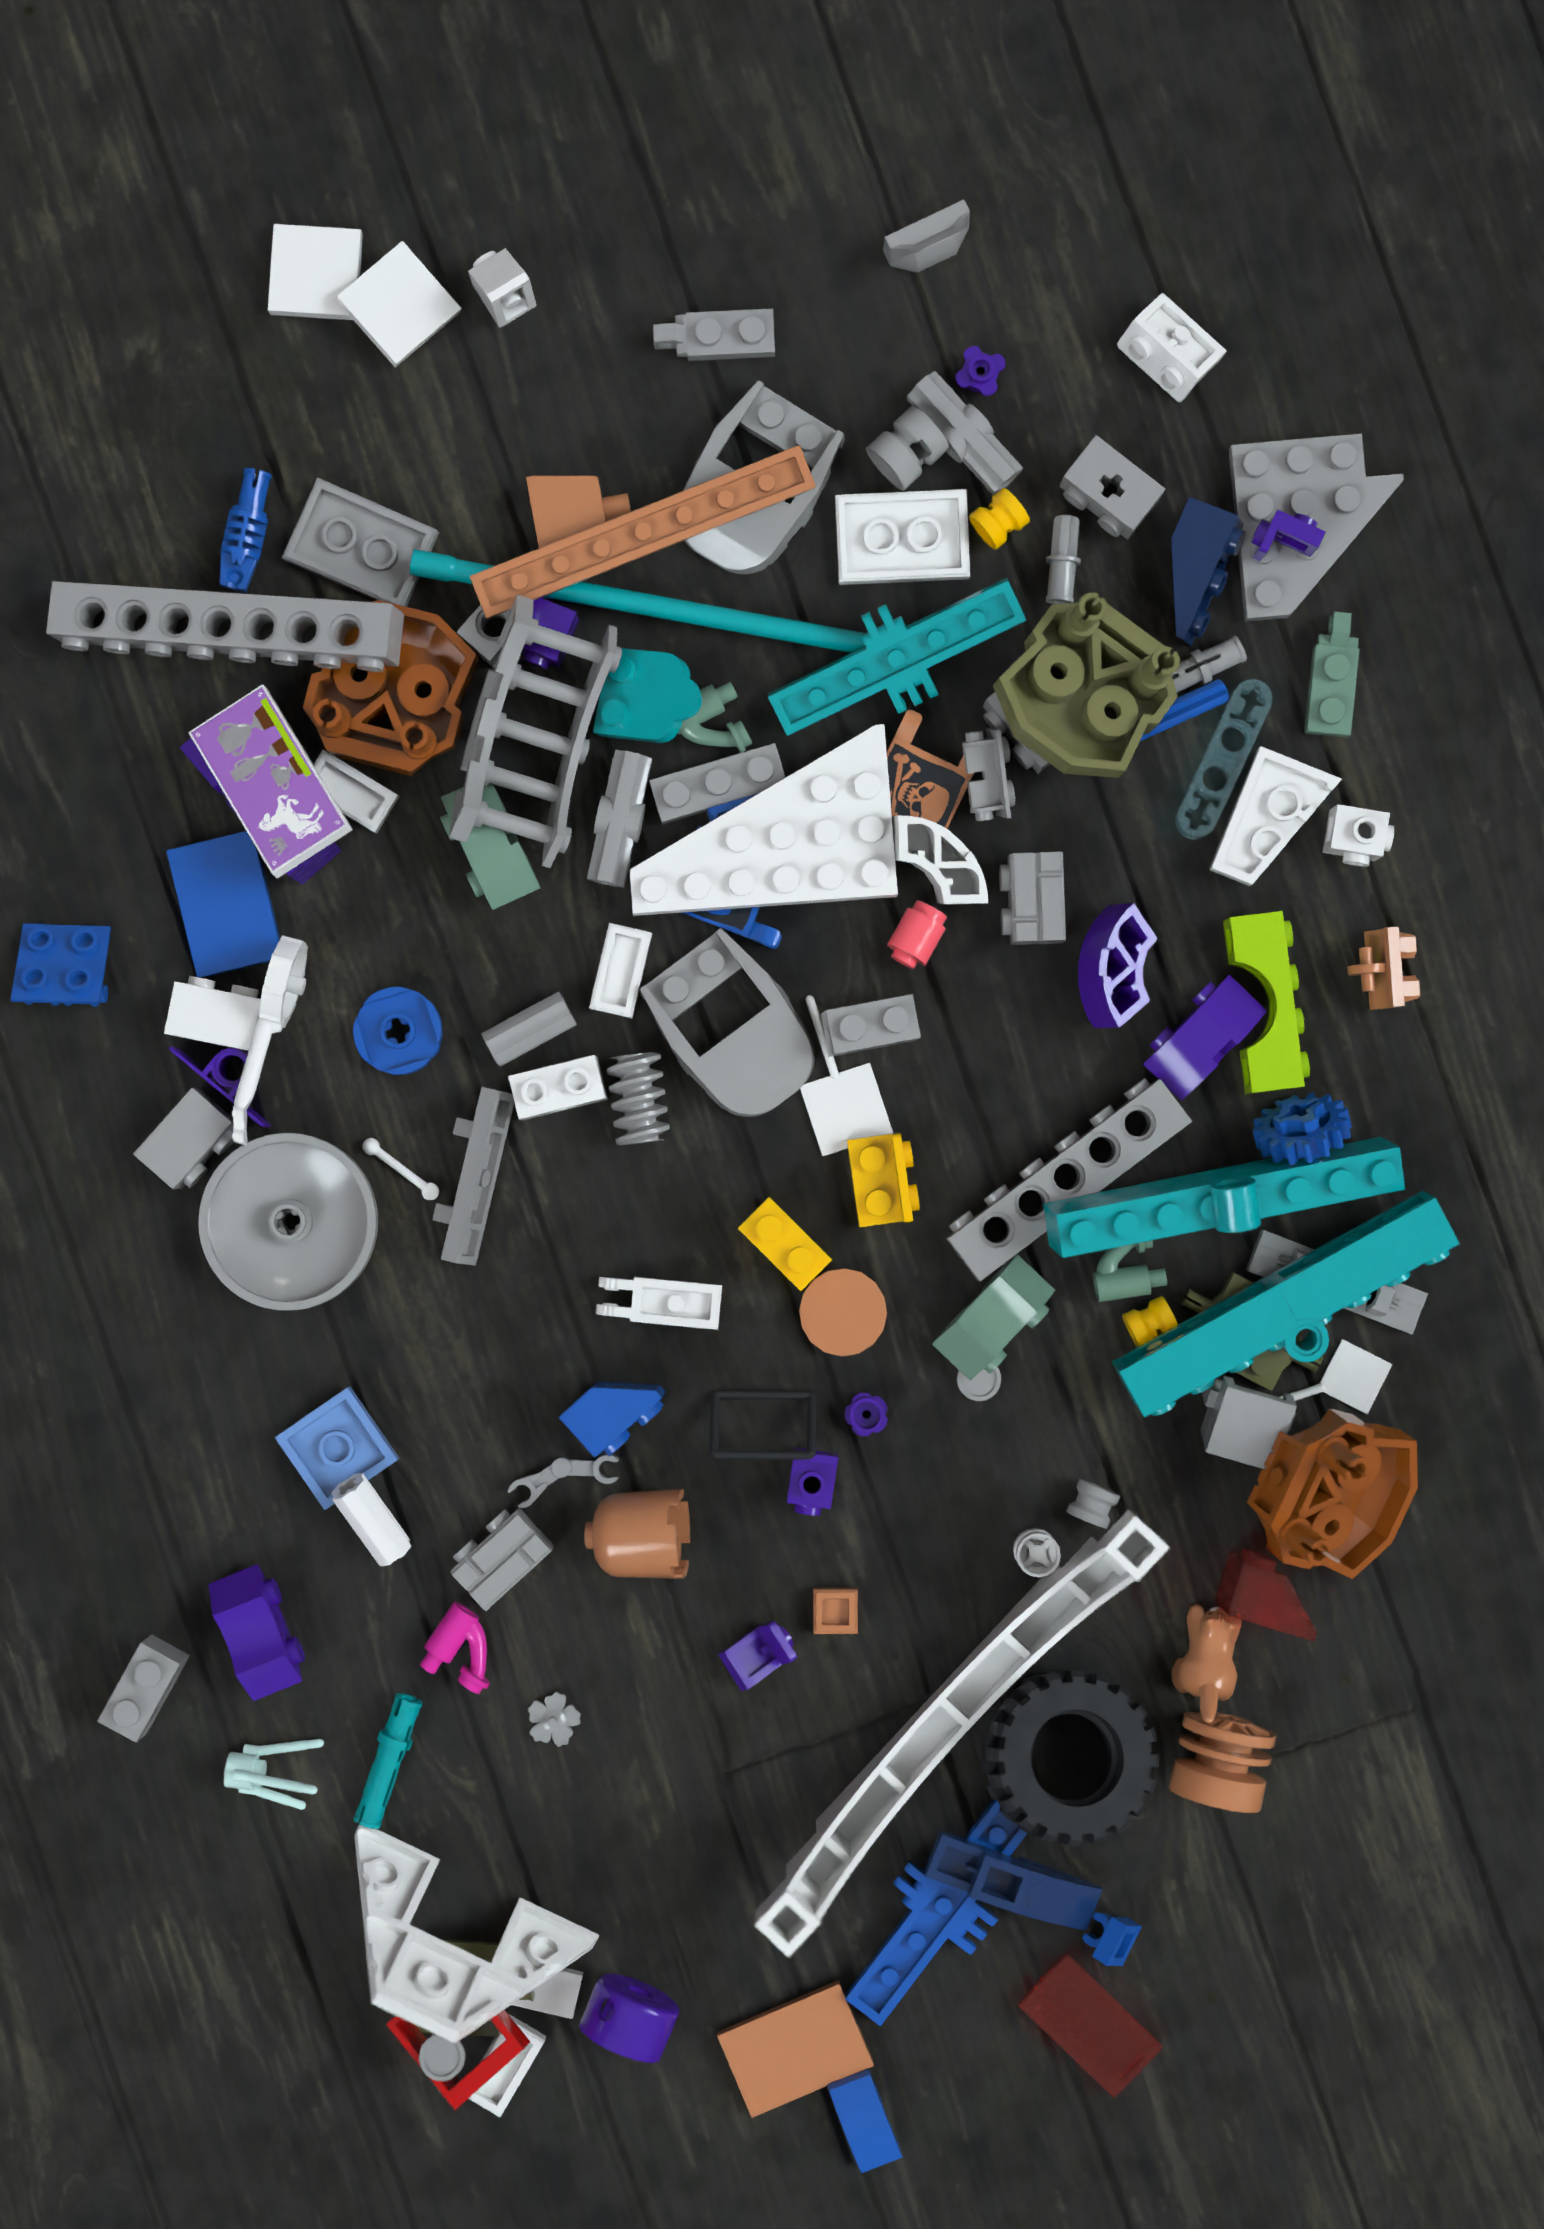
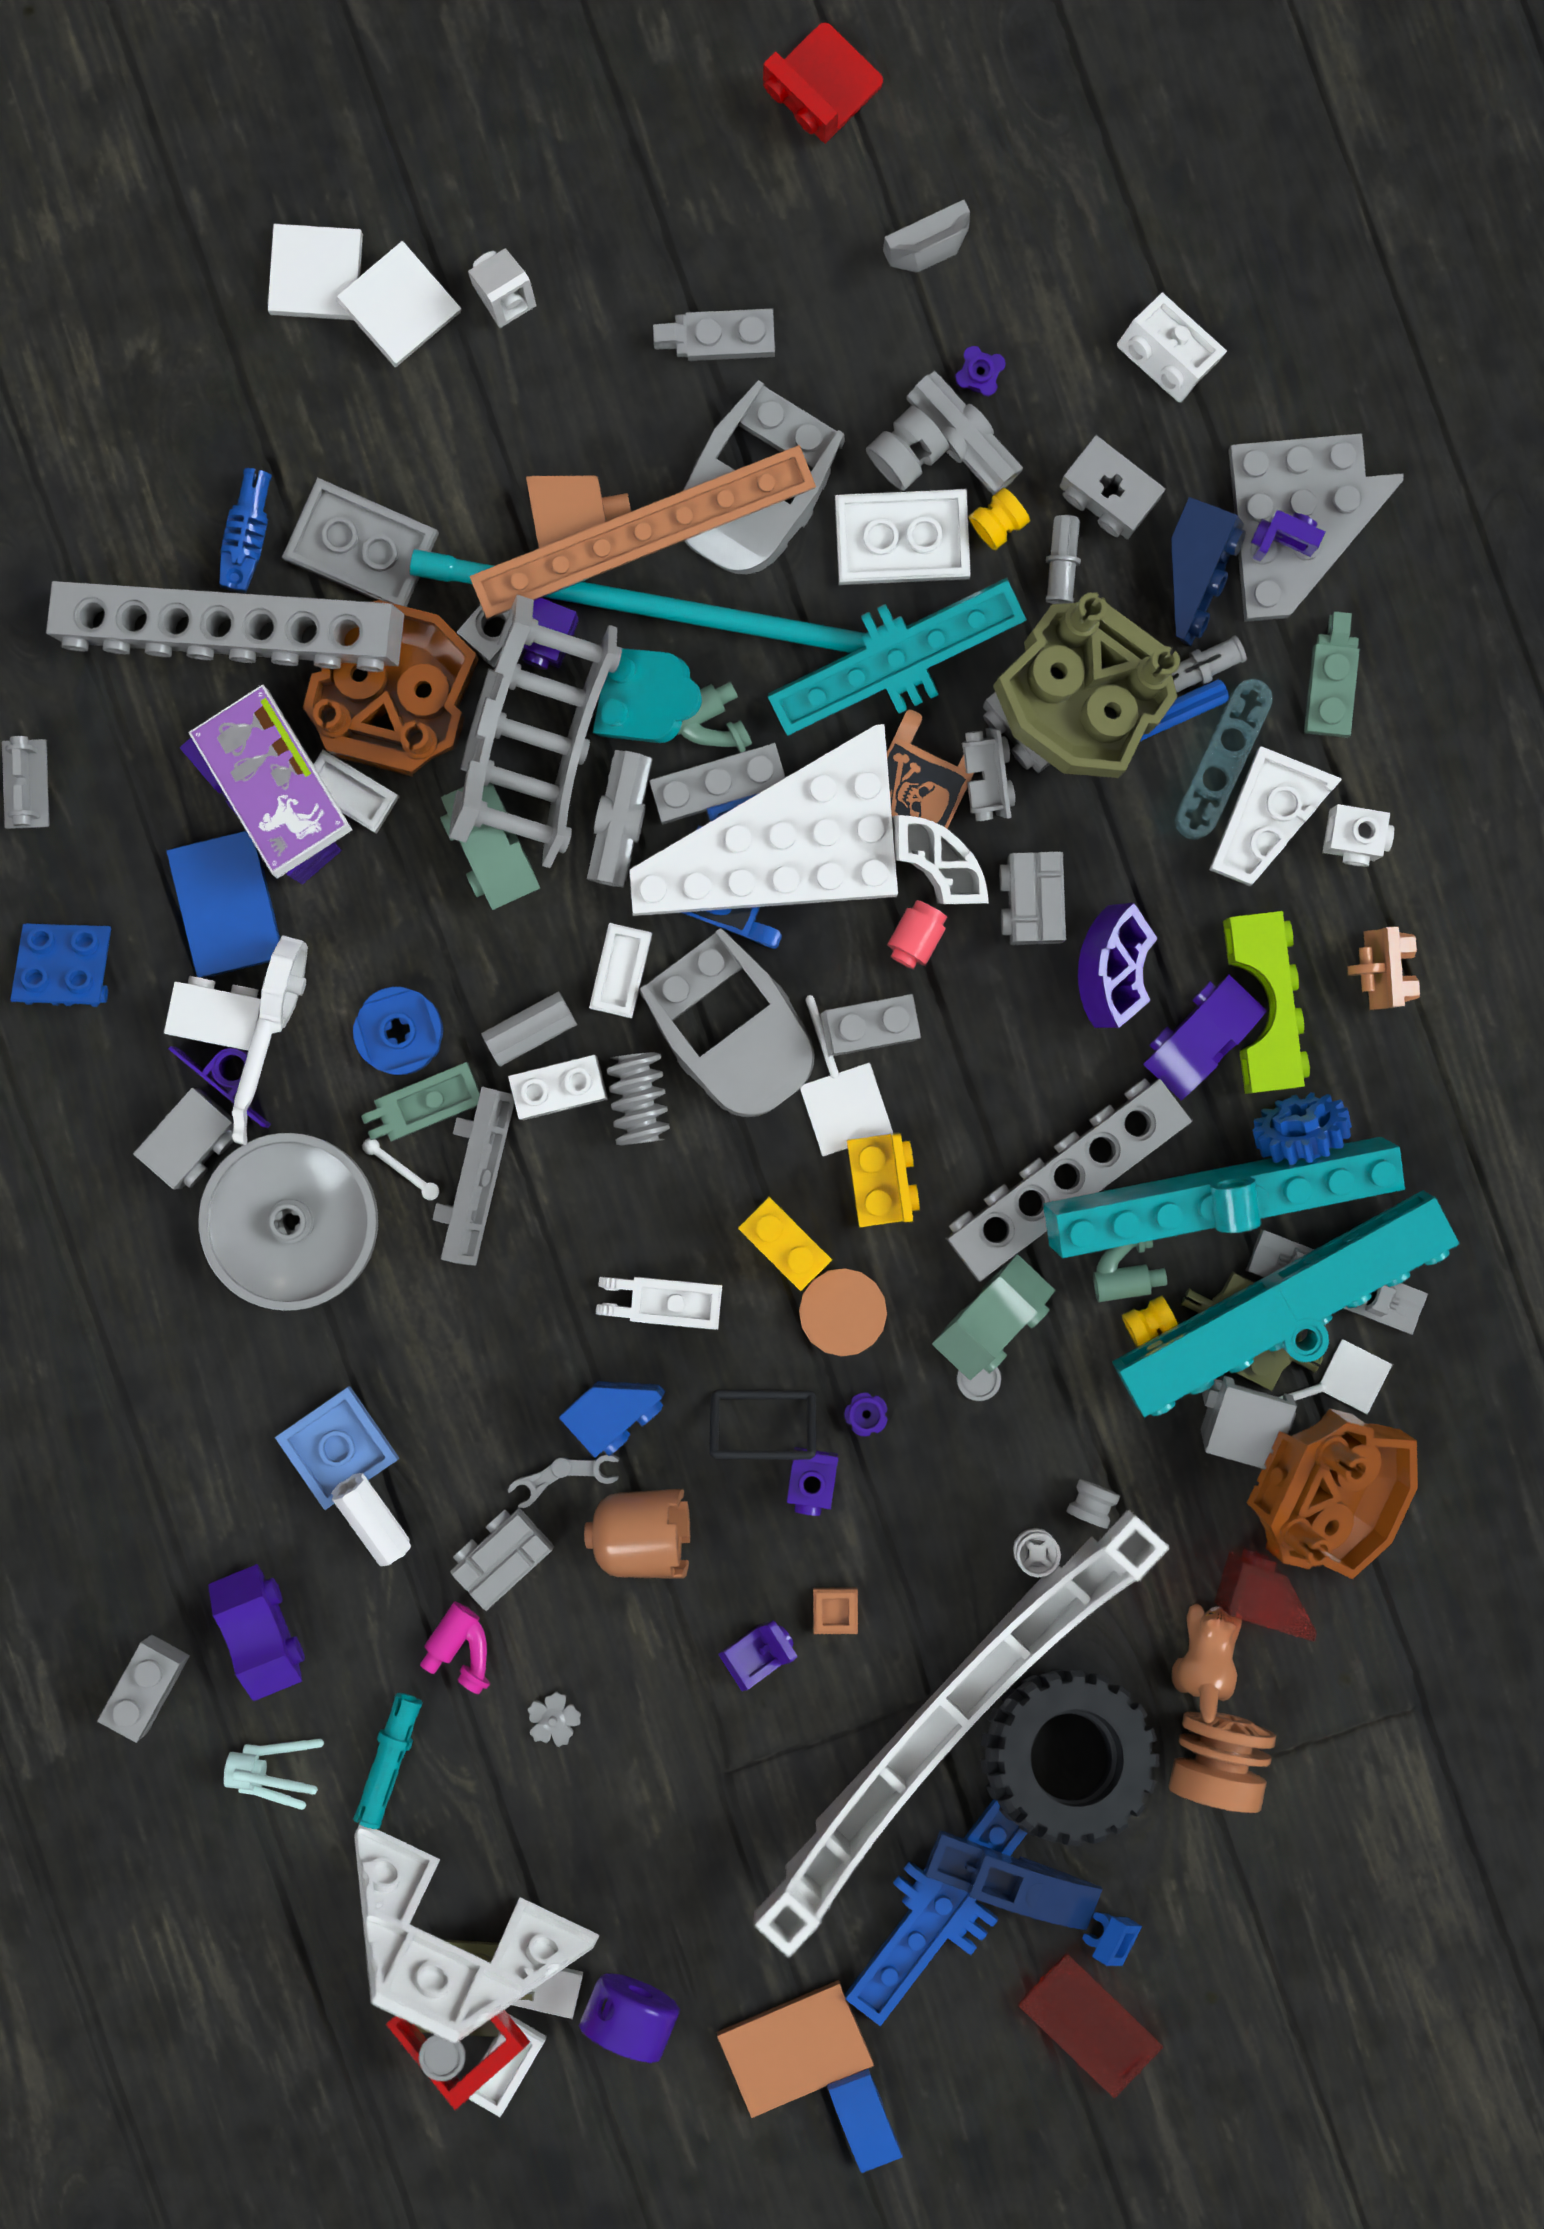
none -> light grey hinge [2,736,49,829]
none -> sand green hinge [361,1062,480,1142]
none -> red bracket [763,23,883,144]

